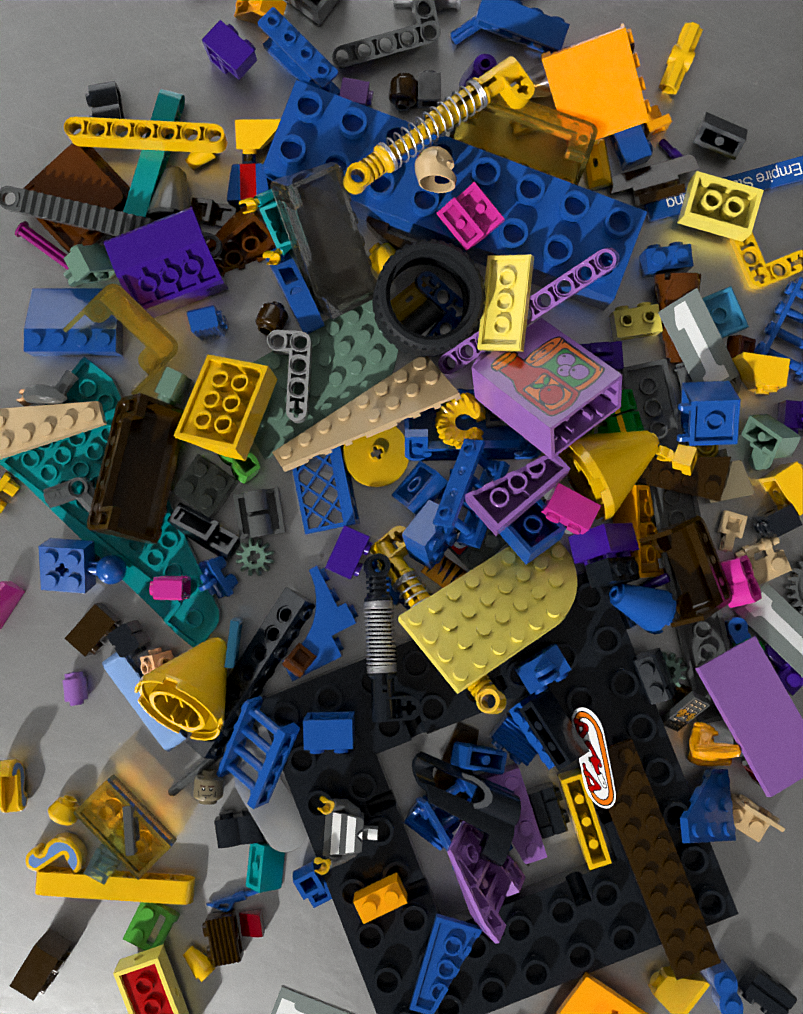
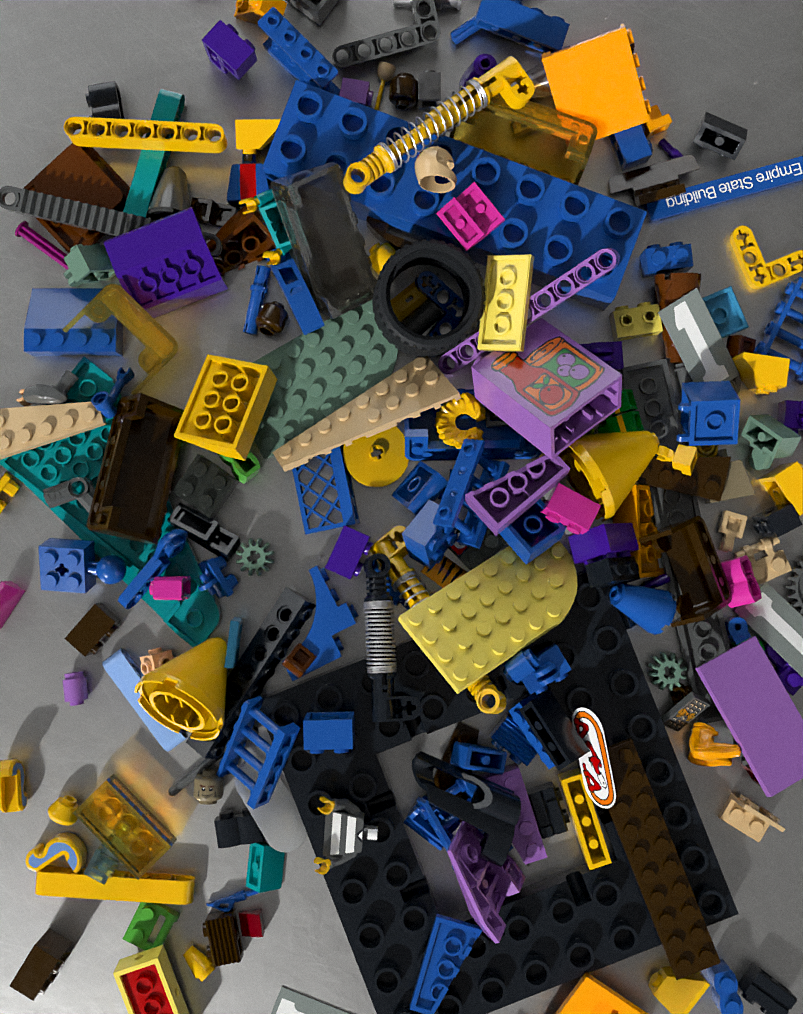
black brick [107,620,151,659] -> none
dark grey tile [122,806,140,856] -> none
sand green brick [154,366,192,406] -> none
yellow cone [185,152,217,170] -> none
blue brick [187,305,228,341] -> none
dark grey plate [233,487,286,540] -> none
light grey beam [267,330,313,423] -> none
blue brick [293,860,332,908] -> none
light orange brick [353,872,407,924] -> none
yellow piece [582,138,613,191] -> none
black brick [633,648,677,705] -> none
yellow piece [658,22,703,94] -> none
light yellow brick [677,171,764,242] -> none
blue plate [680,769,736,843] -> none
none -> blue brick [91,367,135,419]
none -> blue beam [118,528,188,610]
none -> blue pin [243,265,271,335]
none -> tan hinge [374,62,396,110]
none -> blue brick [503,649,540,683]

